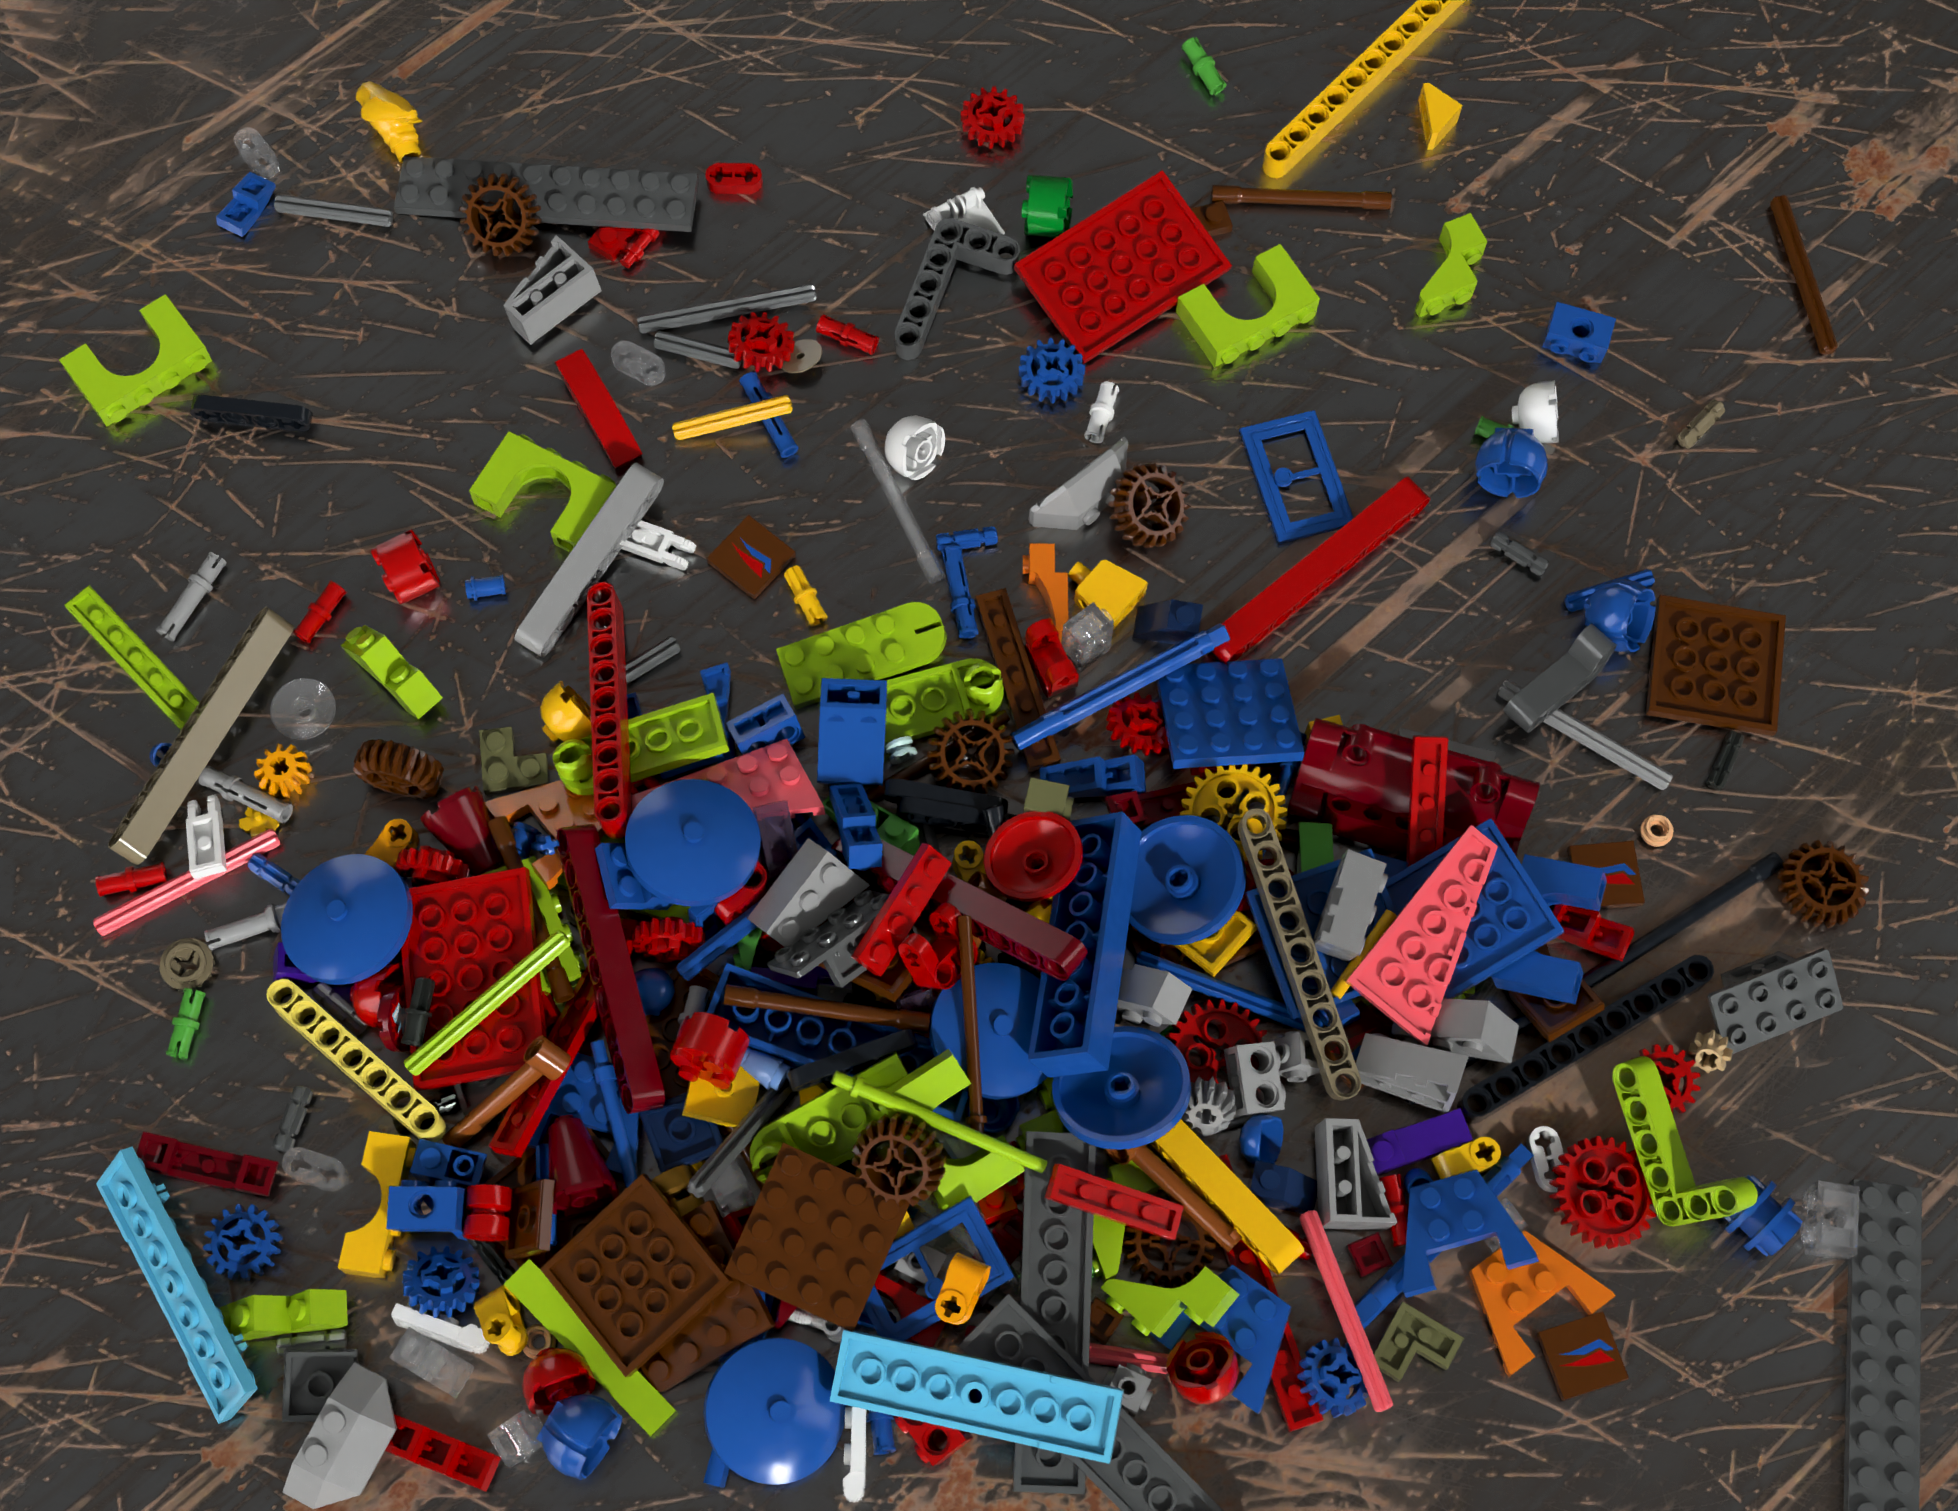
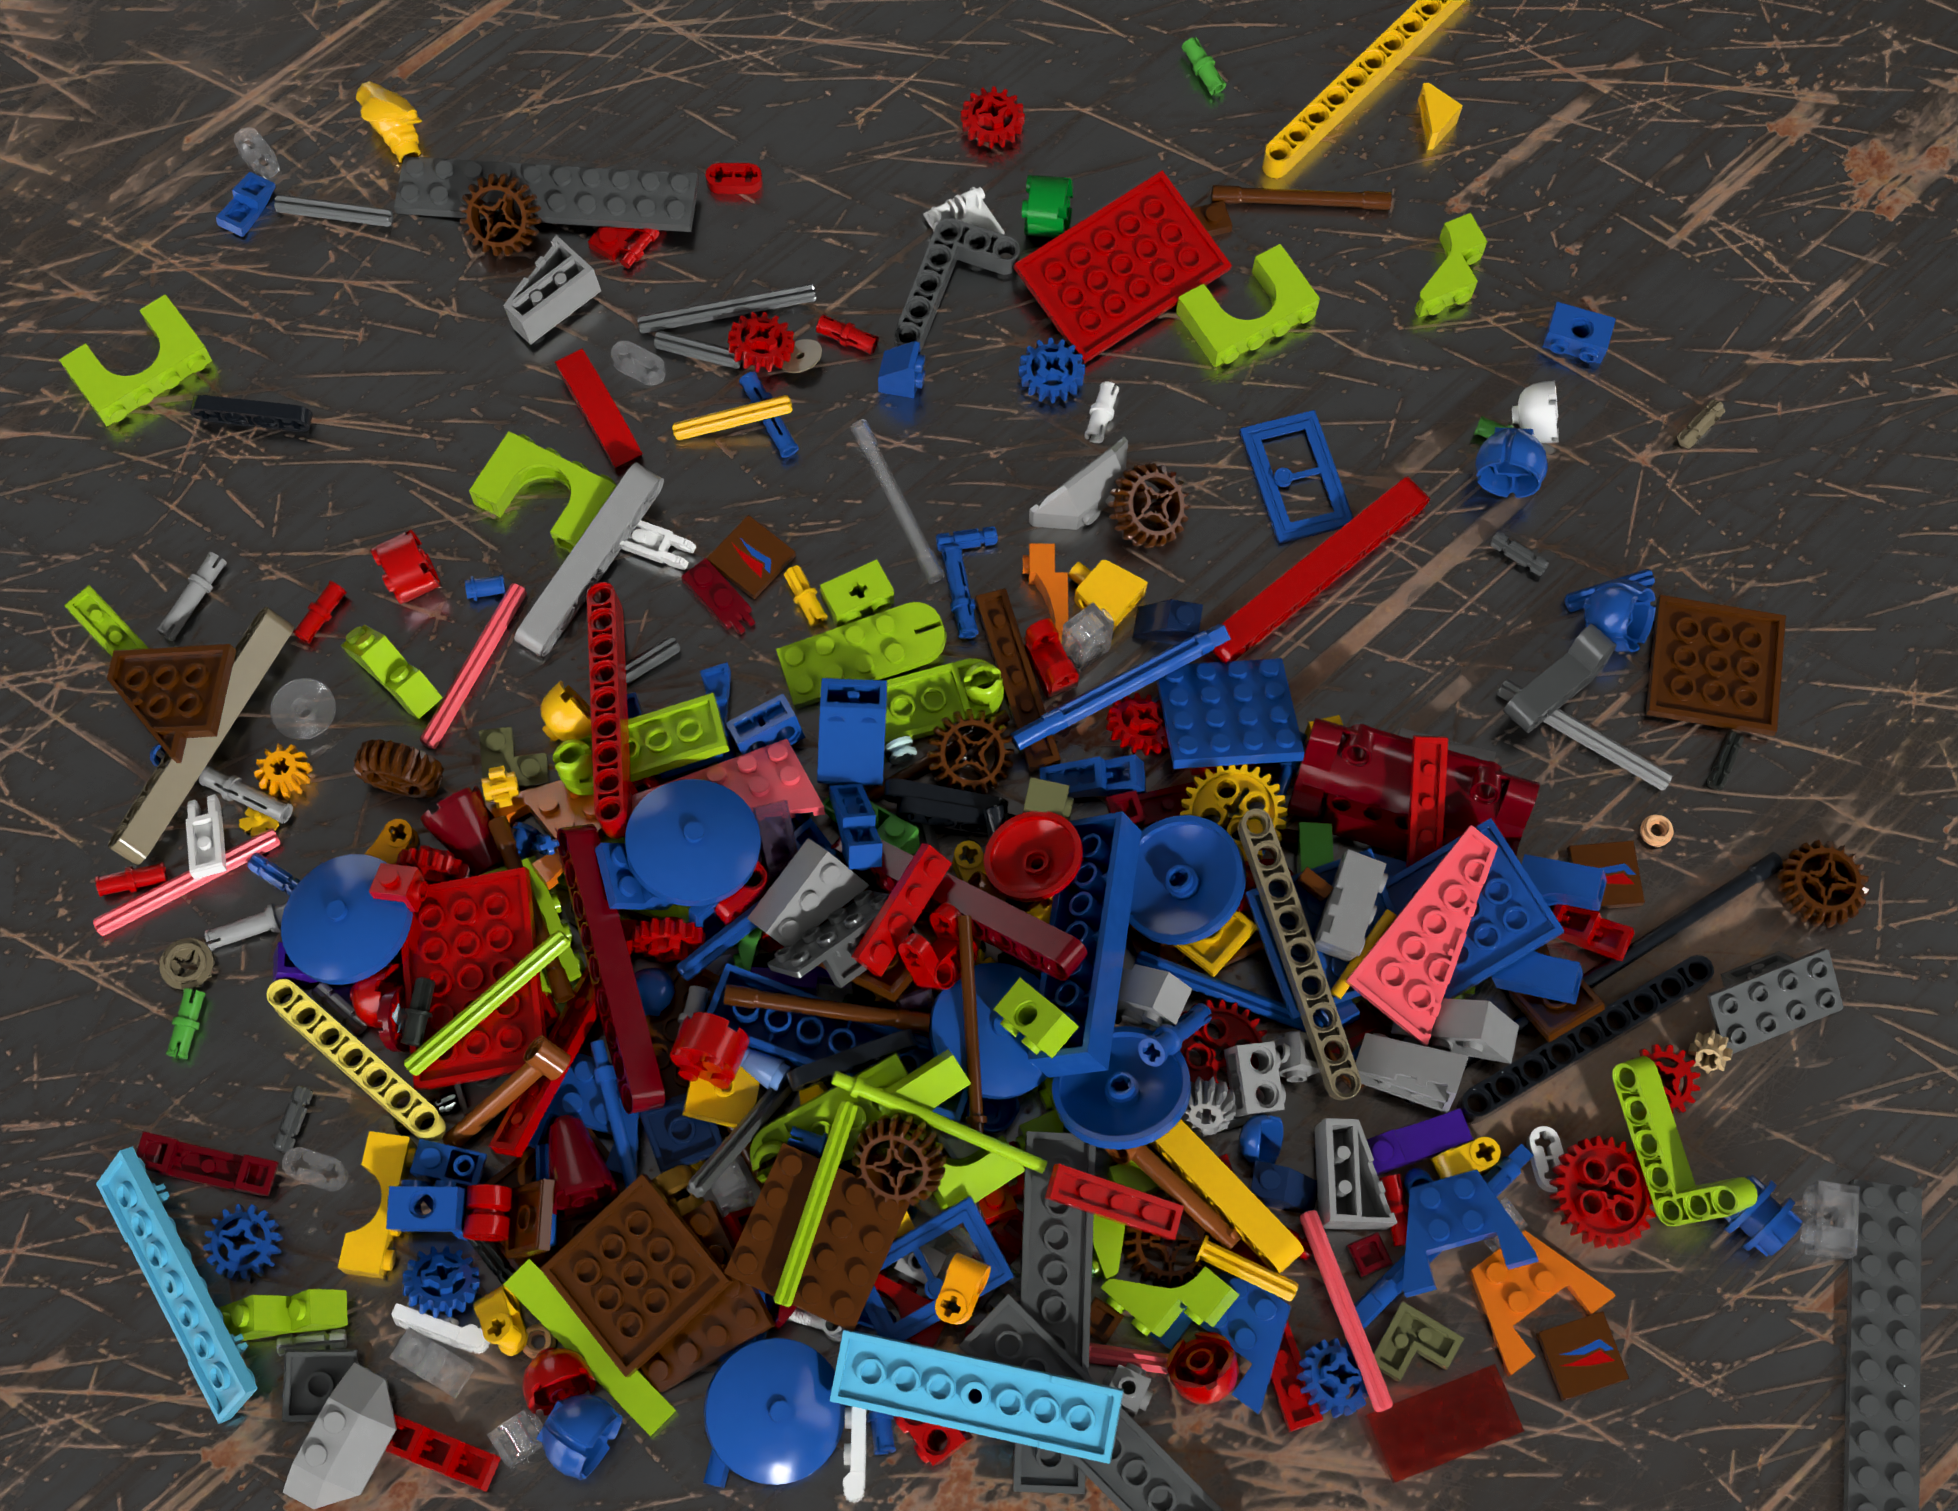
white cylinder [884,415,946,480] -> none
reddish brown axle [1770,195,1838,355] -> none
none -> reddish brown wing [107,644,236,763]
none -> red bracket [369,863,428,912]
none -> coral axle [420,583,527,749]
none -> yellow gear [481,765,520,809]
none -> dark red hinge [681,558,755,635]
none -> lime axle [774,1100,858,1307]
none -> blue pin [787,1126,828,1159]
none -> lime brick [820,559,894,627]
none -> blue slope [878,341,925,399]
none -> lime brick [993,978,1079,1059]
none -> blue pin [1138,1003,1212,1067]
none -> yellow axle [1195,1235,1299,1301]
none -> reddish brown tile [1295,867,1334,902]
none -> clear red plate [1365,1364,1524,1484]

